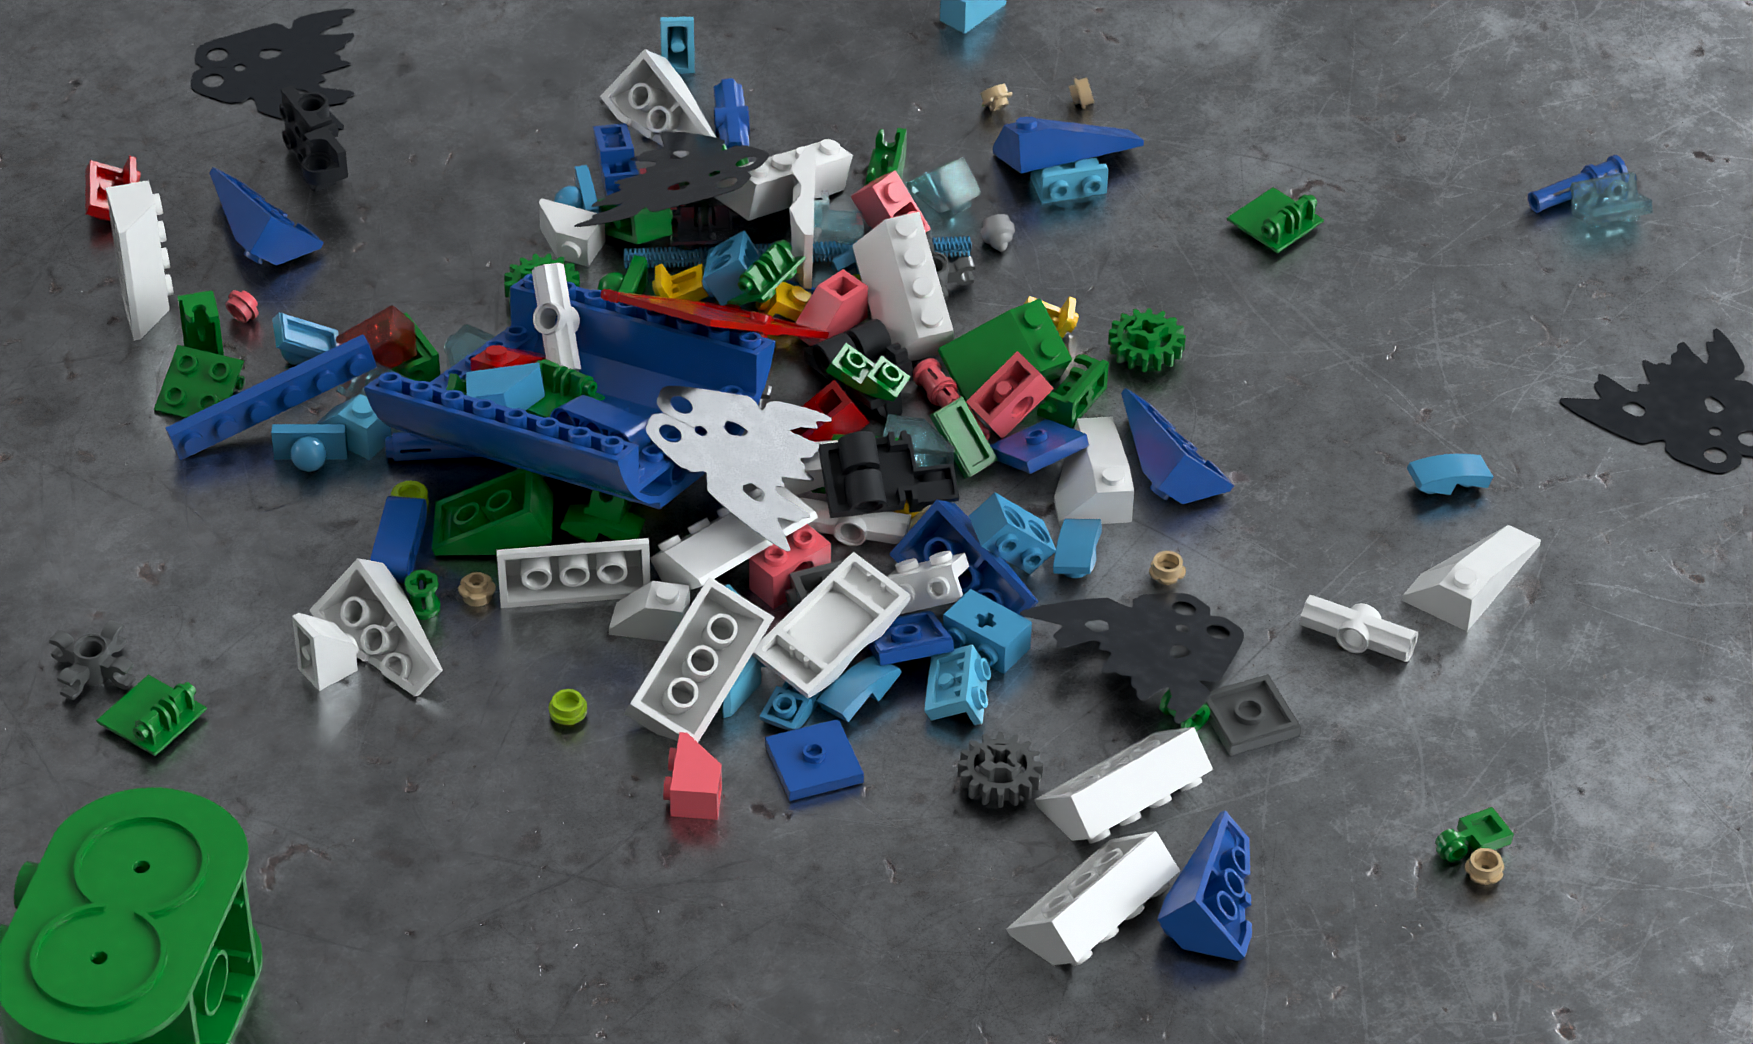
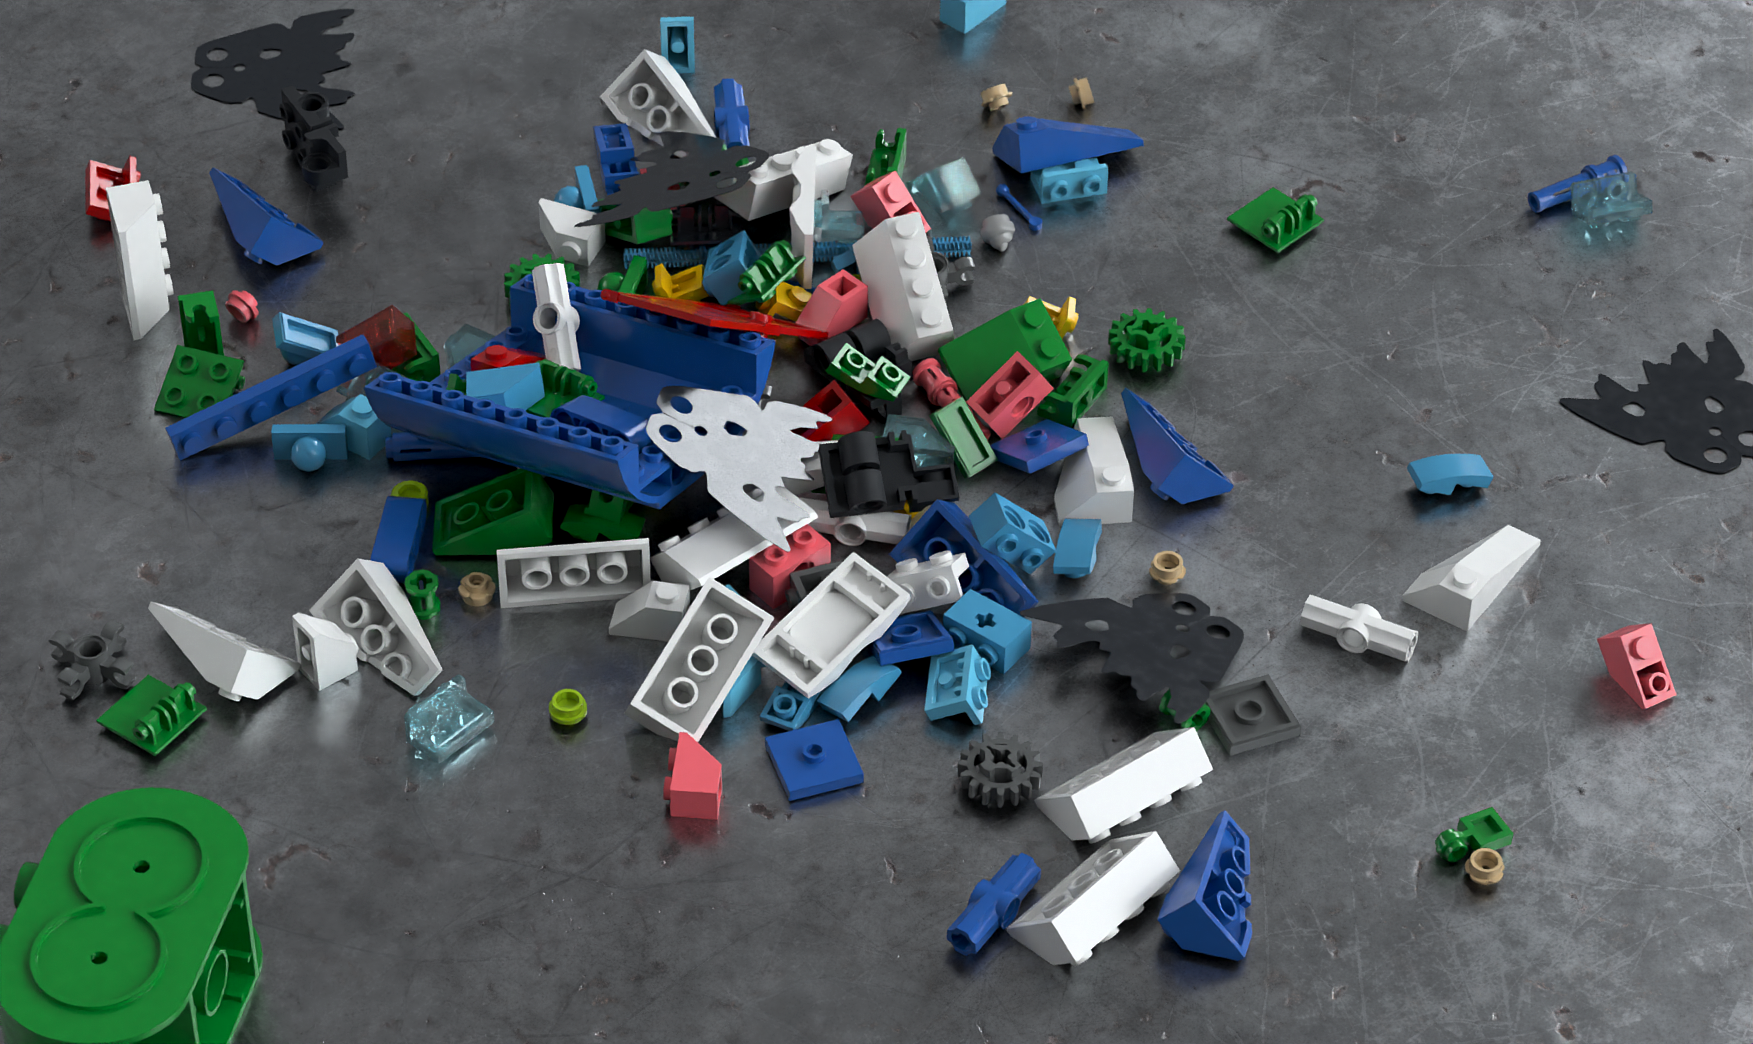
none -> white wedge [148,601,301,702]
none -> clear light blue bracket [404,674,495,764]
none -> blue piece [947,852,1041,956]
none -> blue hinge [996,184,1042,231]
none -> coral slope [1597,623,1676,709]

